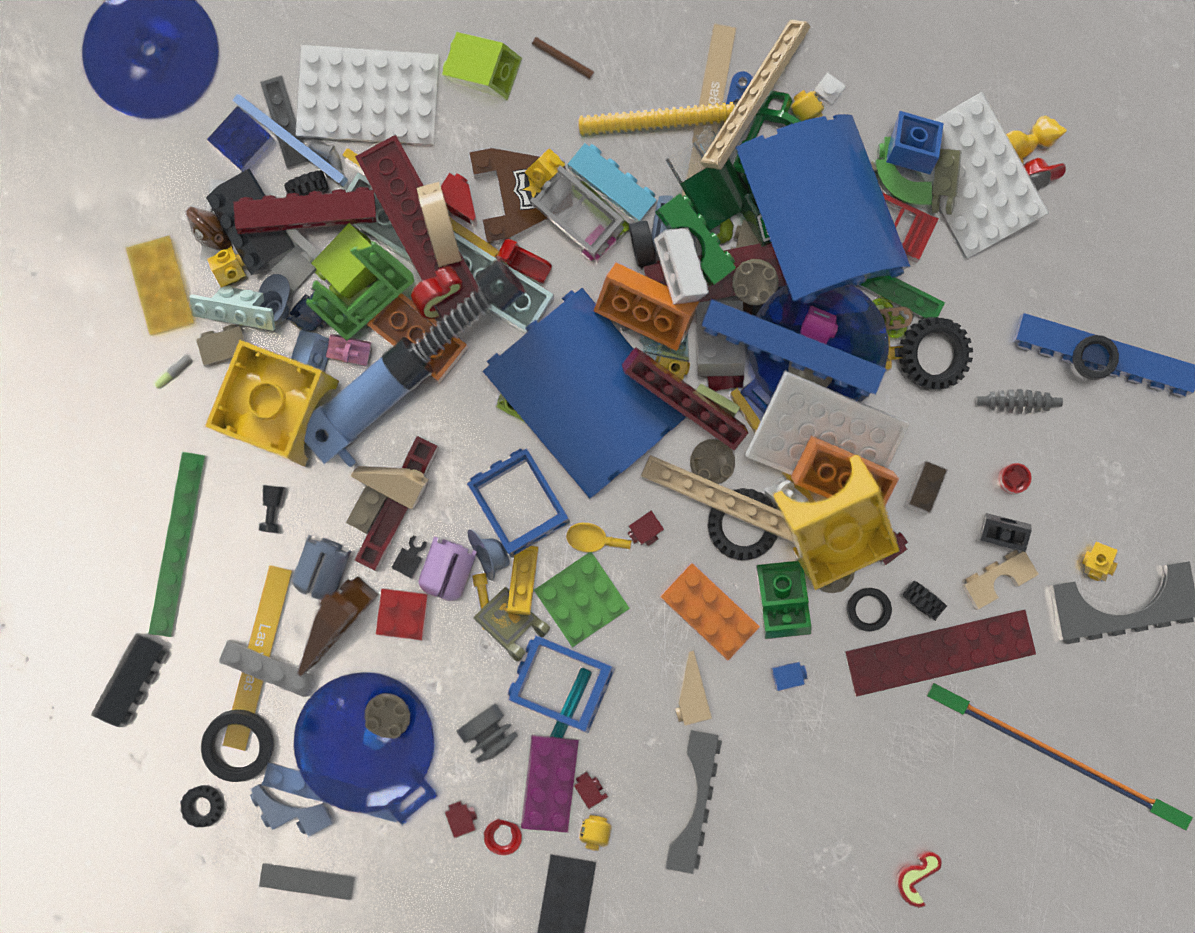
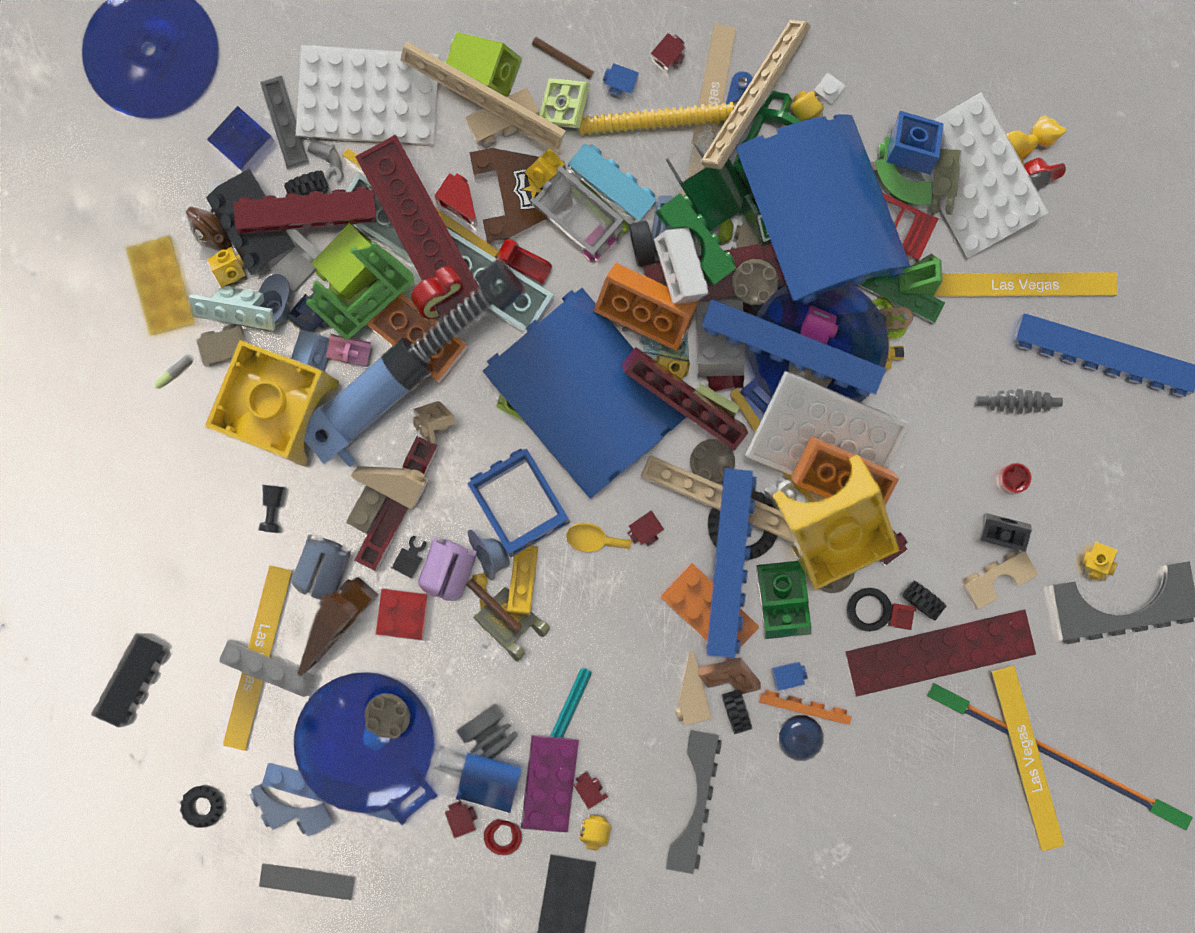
green plate [148,451,206,638] -> none
black tyre [200,710,273,782] -> none
light blue tile [232,94,348,187] -> none
tan arch [417,182,461,267] -> none
blue window [508,635,615,734] -> none
bright green plate [534,552,630,648] -> none
red animal [896,851,942,908] -> none
black tyre [898,317,973,389] -> none
dark brown brick [903,461,948,516] -> none
black tyre [1072,335,1119,380] -> none
none -> tan tile [400,41,566,149]
none -> tan bracket [412,401,455,444]
none -> blue door [430,745,522,813]
none -> tan brick [465,87,539,146]
none -> reddish brown bar [466,579,522,633]
none -> yellowish green piece [539,78,590,128]
none -> blue brick [603,63,639,98]
none -> dark red brick [650,33,686,73]
none -> nougat plate [698,657,761,694]
none -> blue brick [706,468,757,658]
none -> black tyre [722,689,752,735]
none -> orange plate [758,690,852,725]
none -> dark blue cylinder [777,715,824,761]
none -> red panel [888,603,917,630]
none -> bright green slope [899,253,943,295]
none -> yellow tile [933,272,1117,297]
none -> yellow tile [991,665,1065,852]

